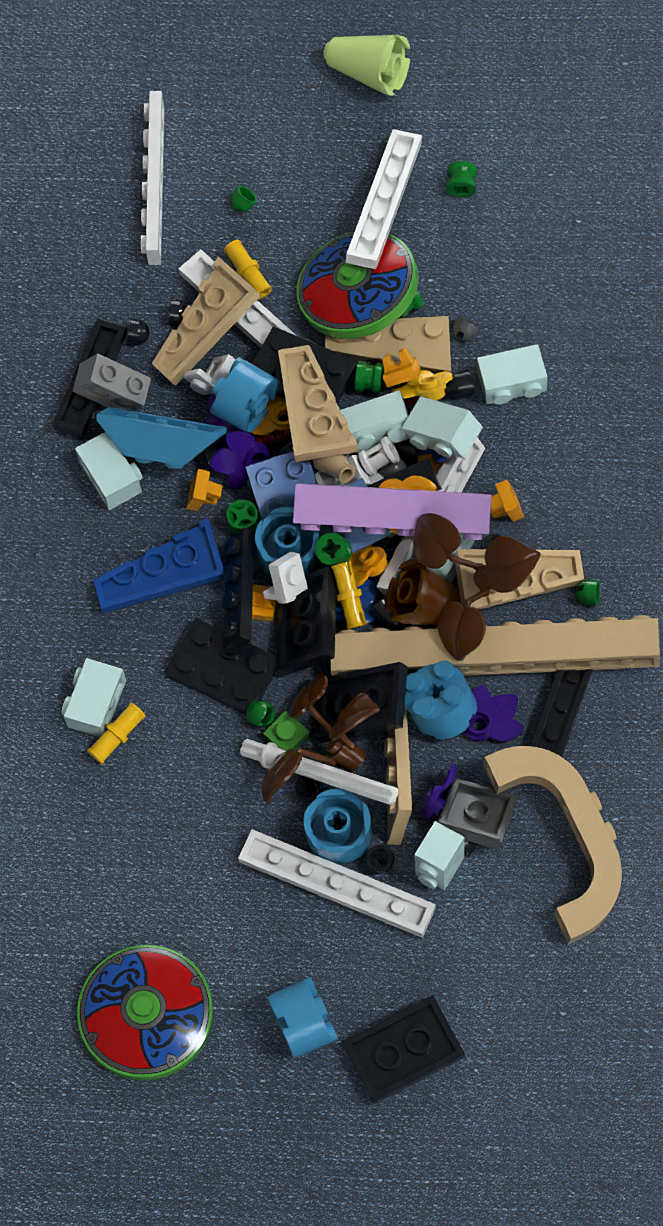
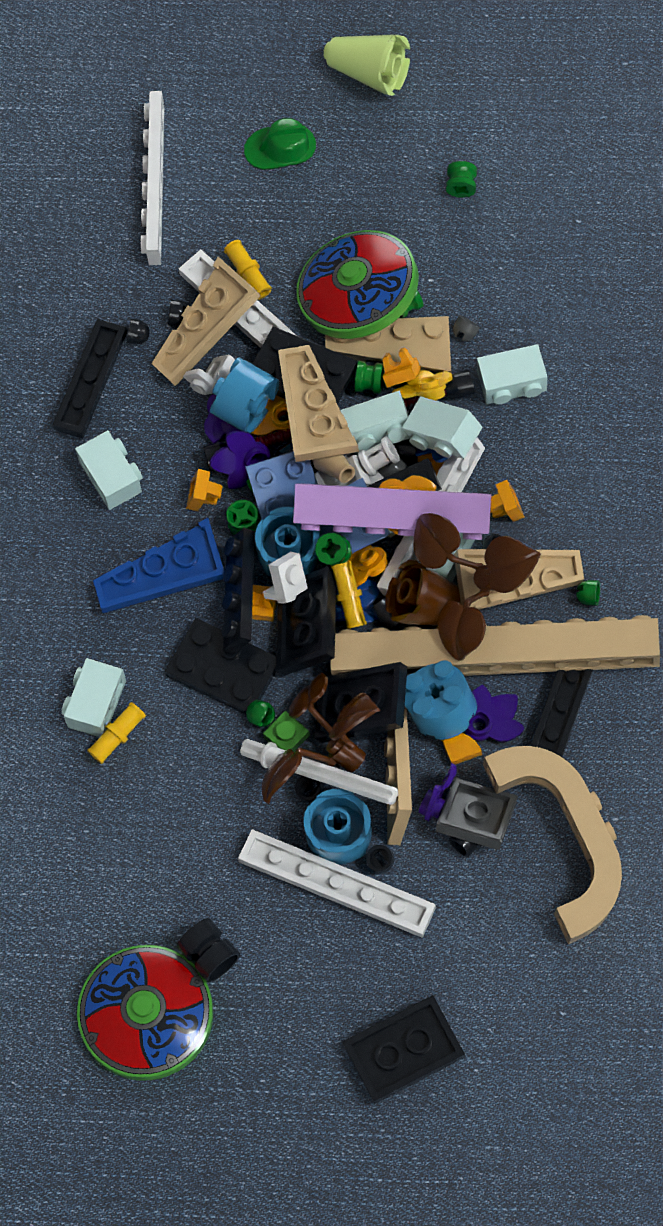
light grey brick [73,353,151,411] -> none
dark azure wedge [96,407,227,469] -> none
green hinge [230,185,257,212] -> none
dark azure brick [267,977,338,1058] -> none
white plate [346,129,422,269] -> none
light aqua brick [414,821,464,891] -> none
none -> black wheel [177,918,240,983]
none -> green piece [244,118,316,170]
none -> light orange tile [441,733,482,765]

